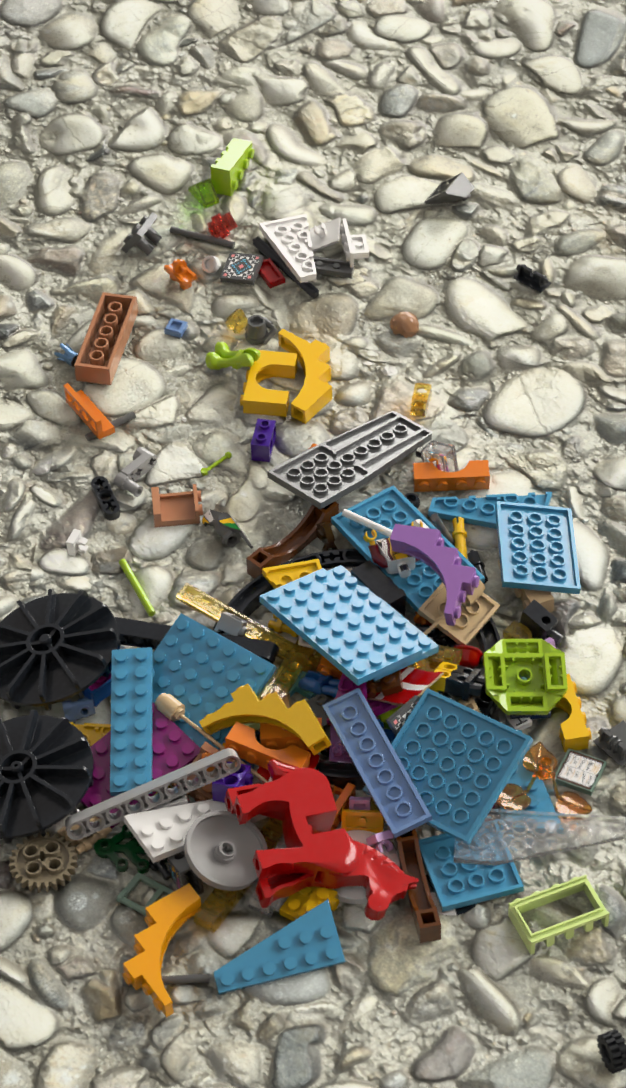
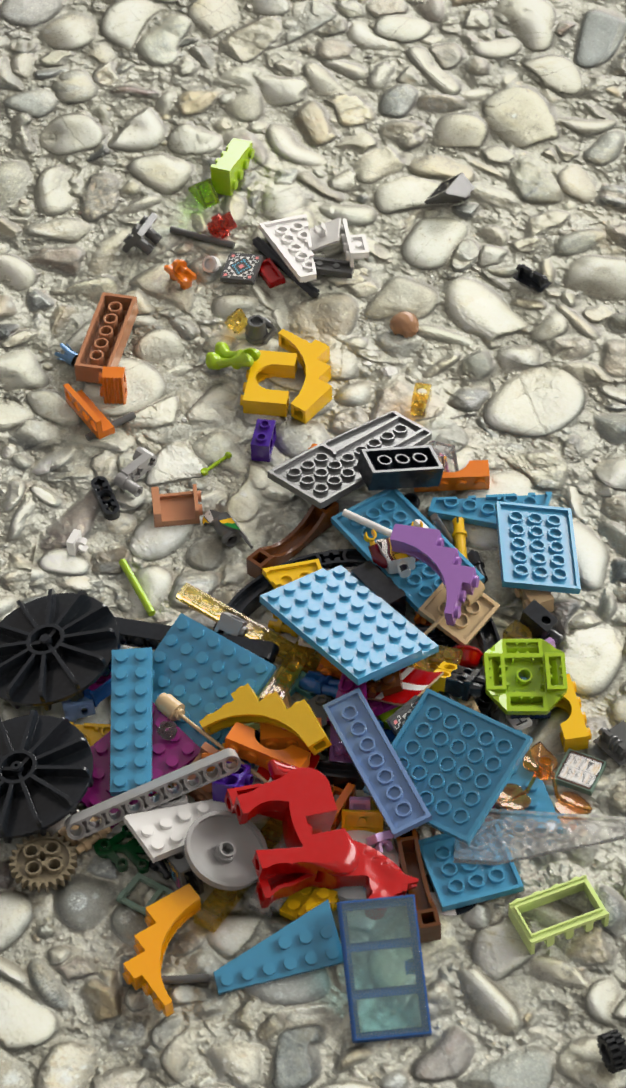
medium blue tile [164,318,188,338] -> none
dark brown plate [316,522,338,552] -> none
none -> orange brick [98,367,127,405]
none -> clear smoke plate [157,721,177,740]
none -> clear light blue door [337,894,432,1043]
none -> black brick [357,445,444,491]

